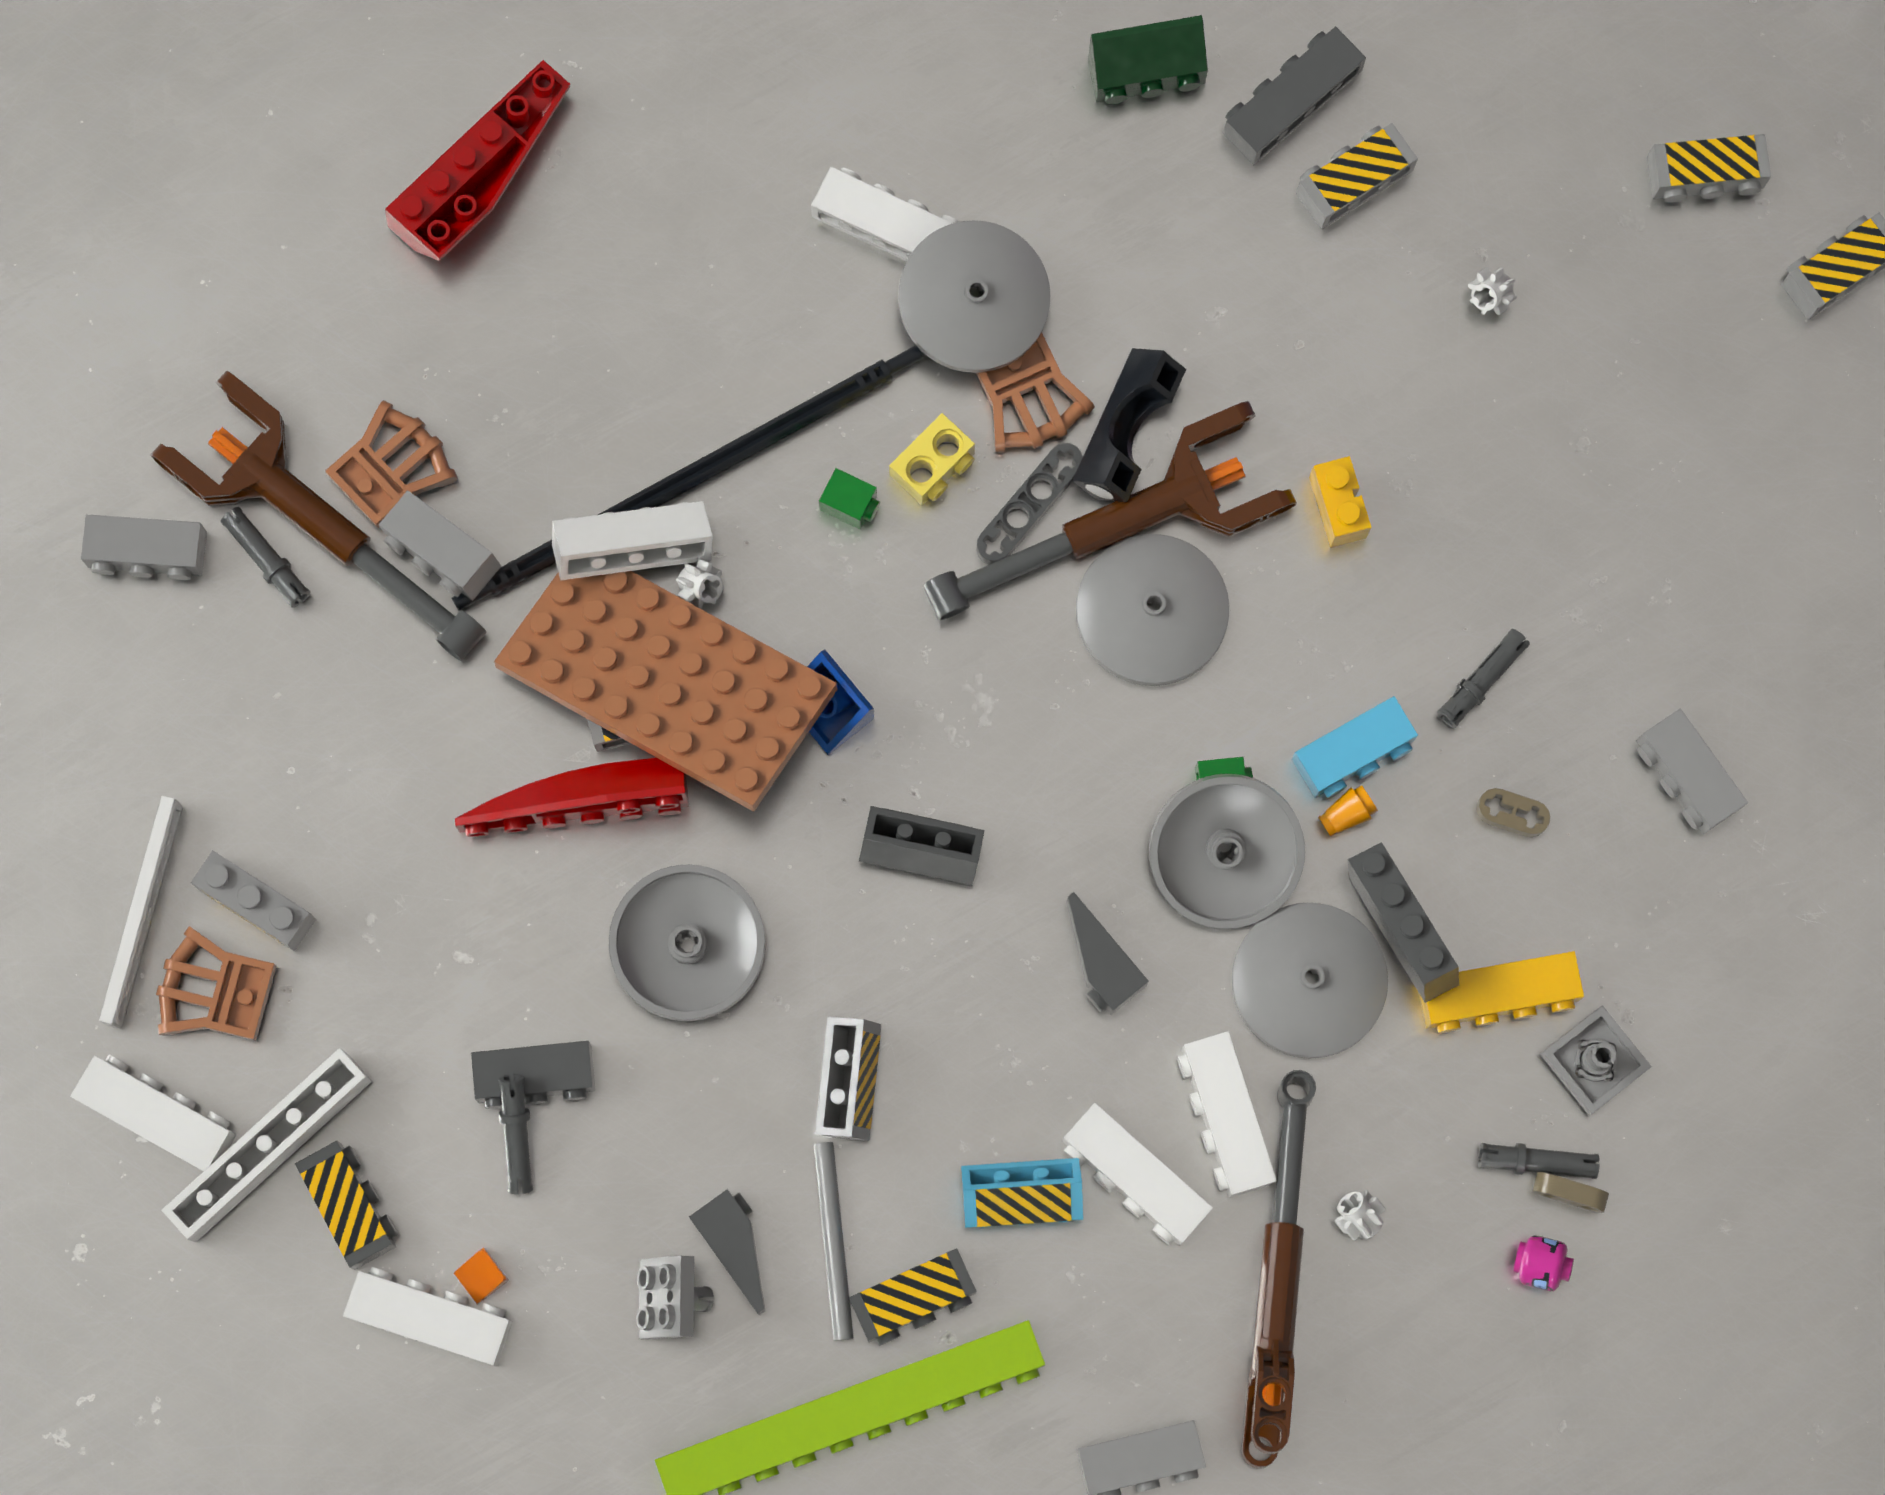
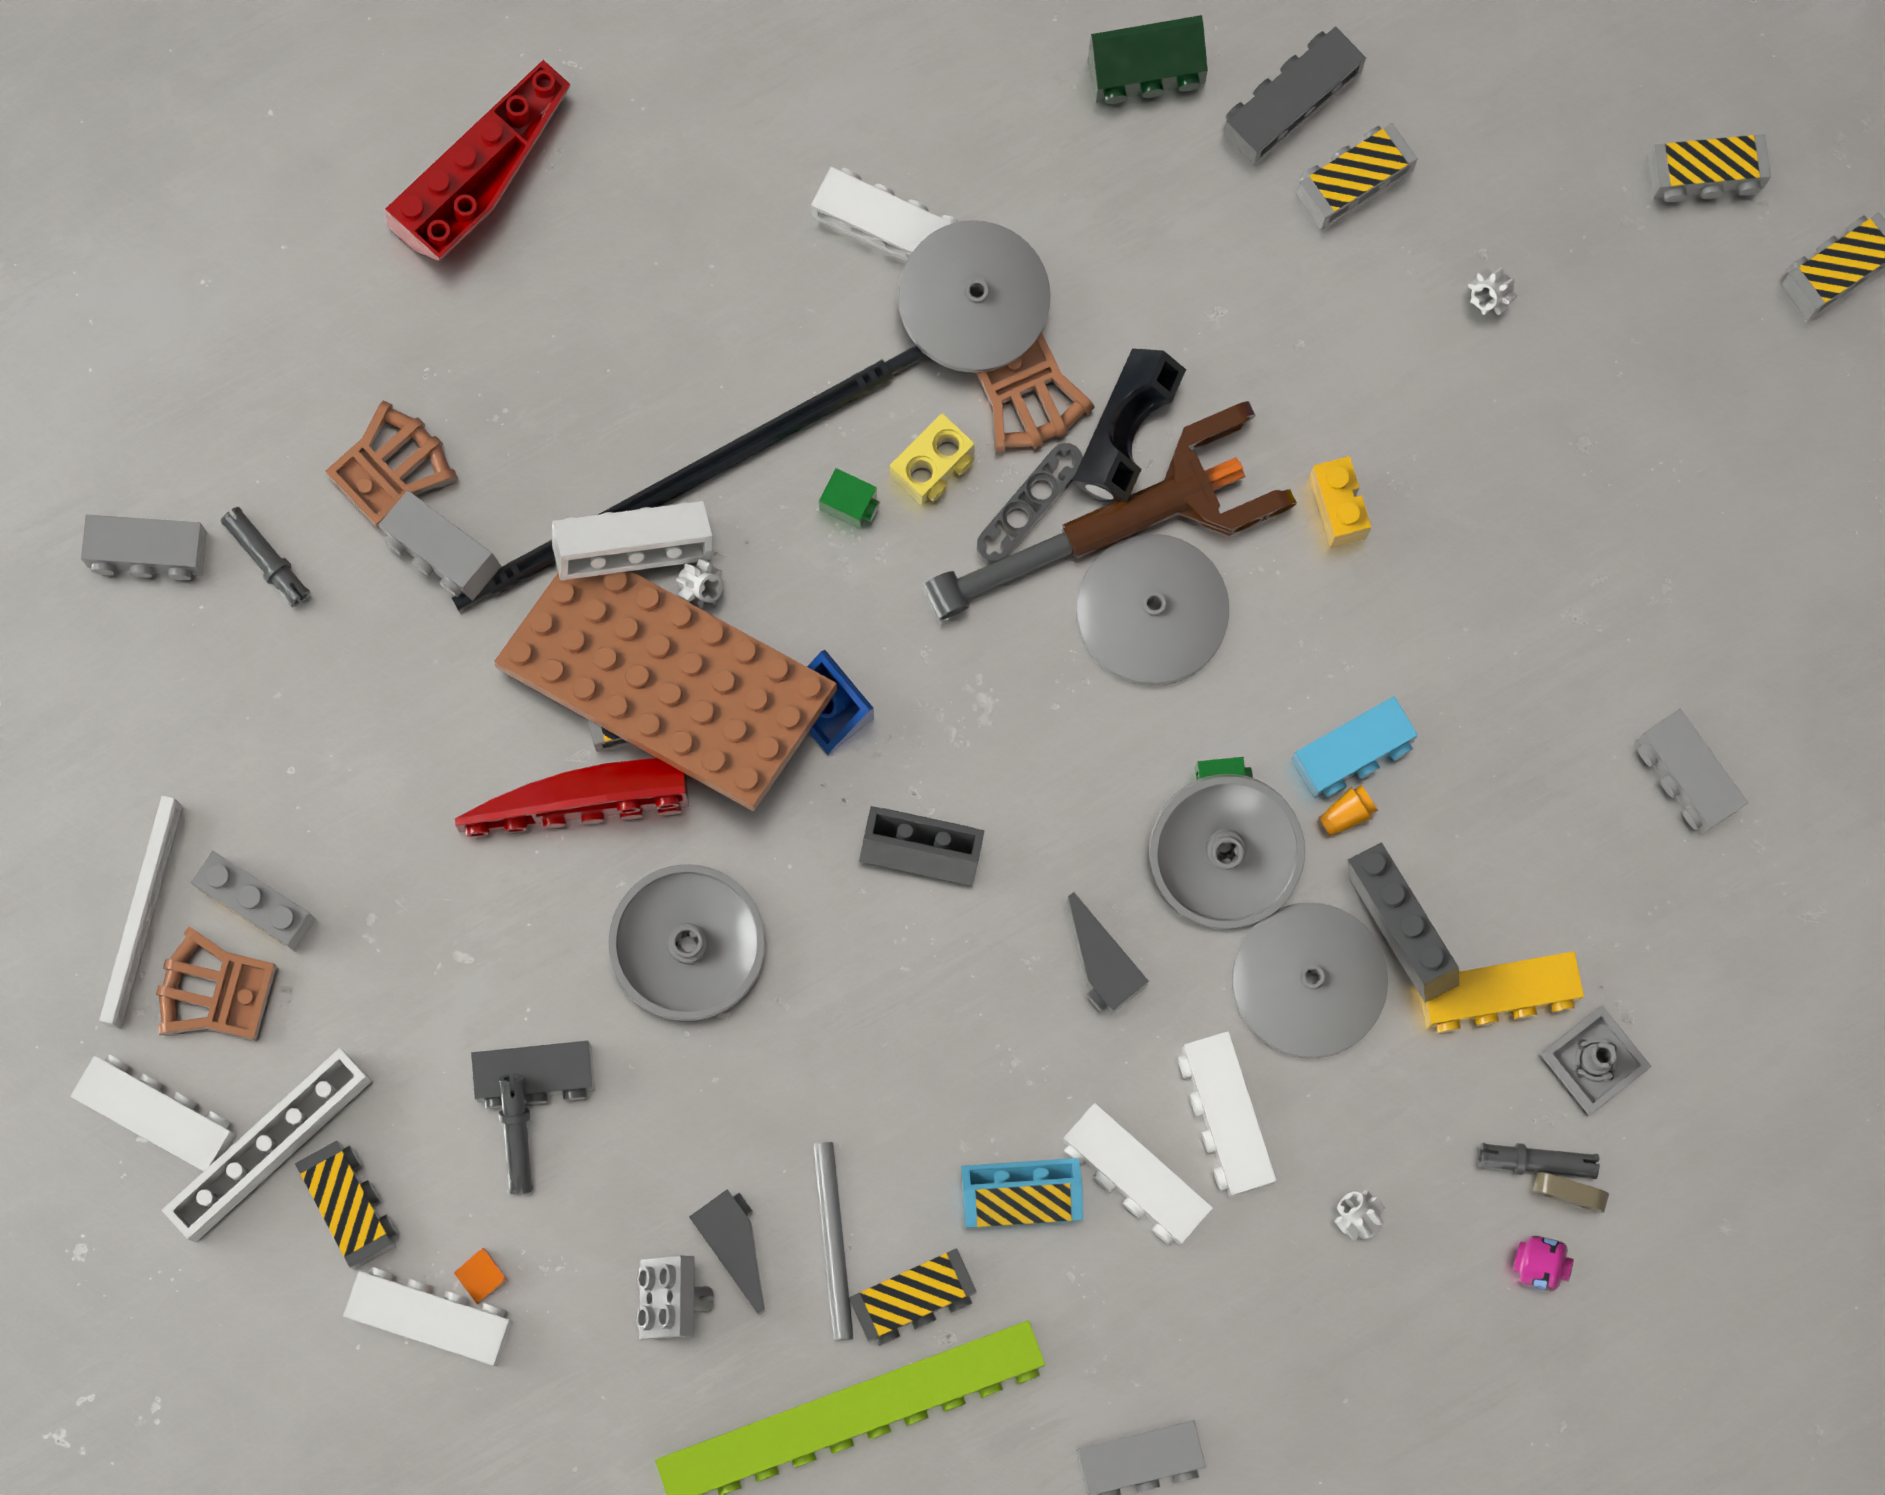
reddish brown piece [150,371,486,661] -> none
light grey brick [815,1016,881,1141] -> none
reddish brown piece [1241,1070,1316,1469] -> none
dark grey pin [1437,629,1530,728] -> none
dark tan beam [1476,788,1550,837] -> none

